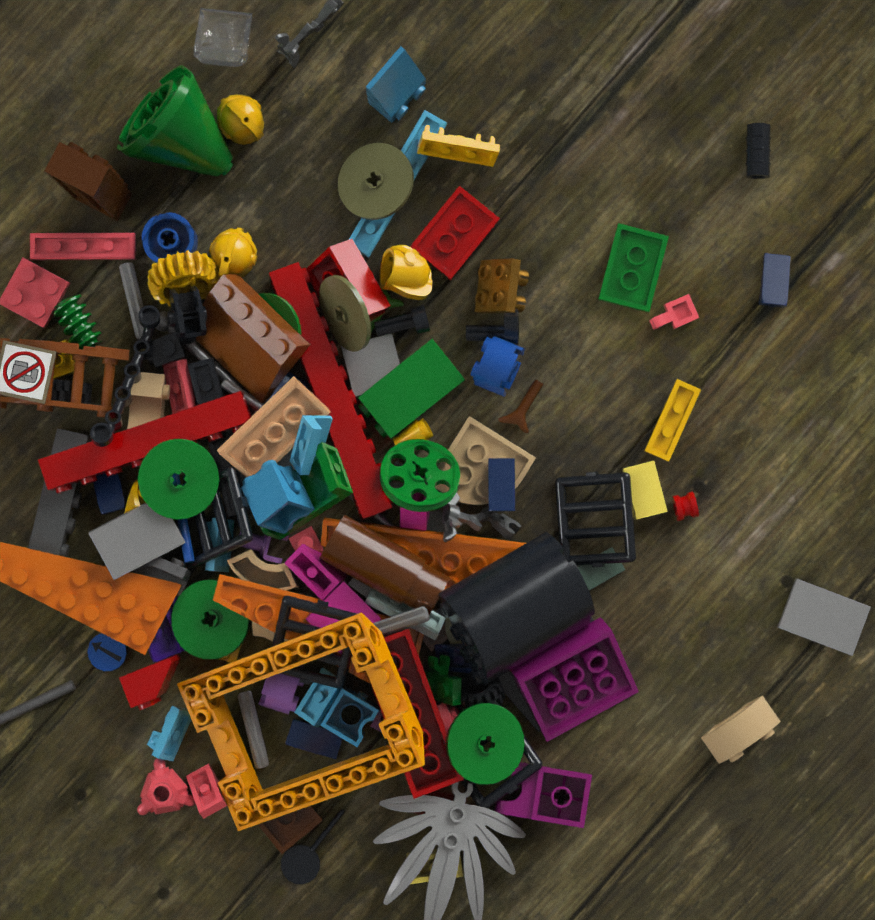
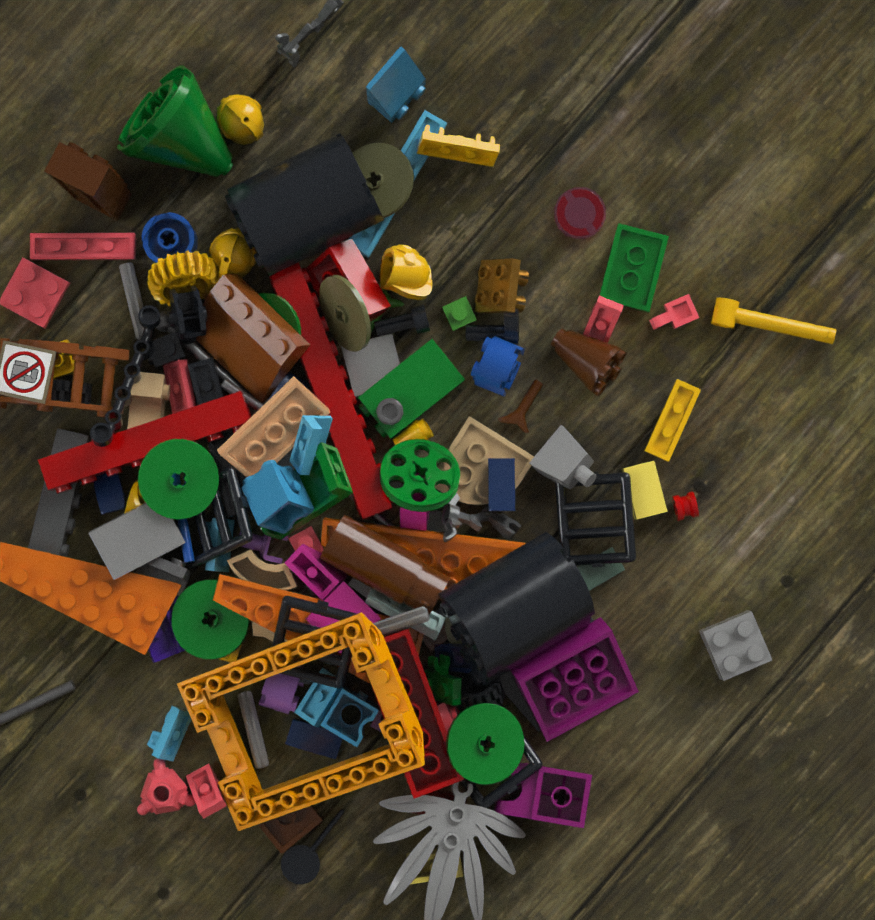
green piece [54,294,103,350] -> none
blue piece [88,633,127,671] -> none
red slope [119,654,181,710] -> none
clear slope [193,8,253,67] -> none
red plate [410,186,500,280] -> none
tan brick [701,695,781,764] -> none
black axle [745,123,771,179] -> none
dark blue slope [758,253,791,308] -> none
light grey tile [777,578,871,656] -> none
none -> black cylinder [224,133,384,276]
none -> flat silver tile [377,398,403,425]
none -> bright green plate [442,296,477,331]
none -> light grey torso [529,425,596,489]
none -> reddish brown cone [551,328,627,396]
none -> clear pink tile [554,187,606,240]
none -> coral slope [583,296,624,343]
none -> light grey brick [699,610,772,681]
none -> yellow piece [711,297,836,344]

